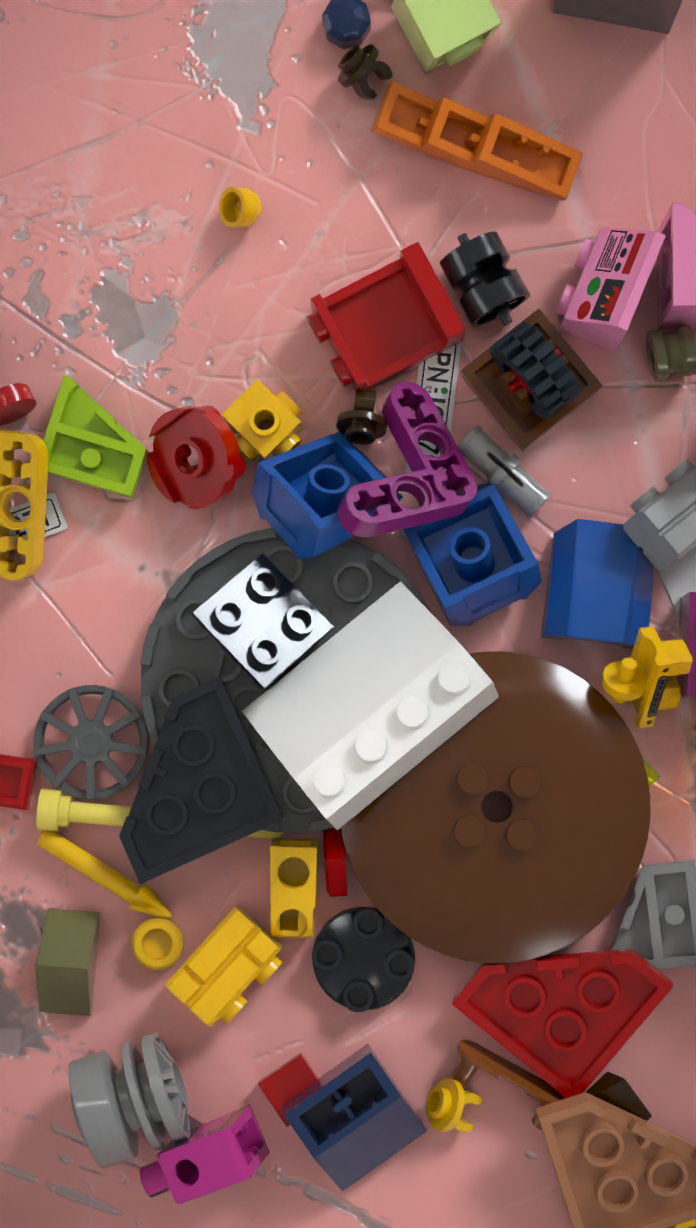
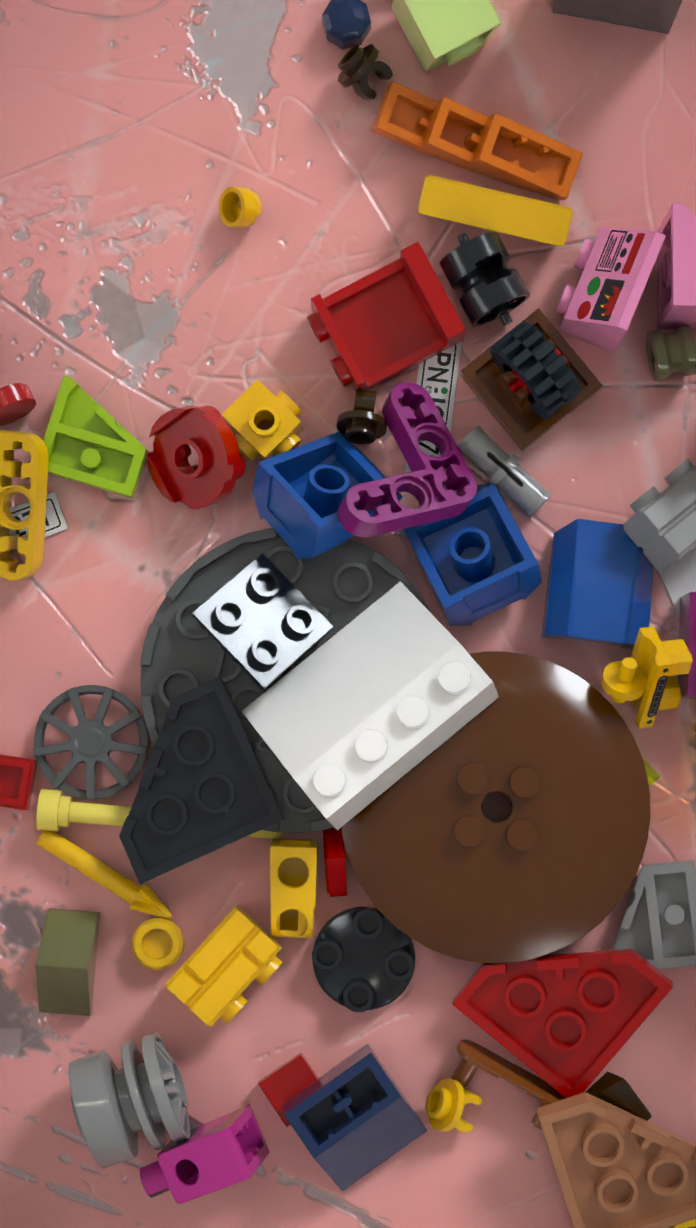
none -> yellow slope [418,175,573,246]

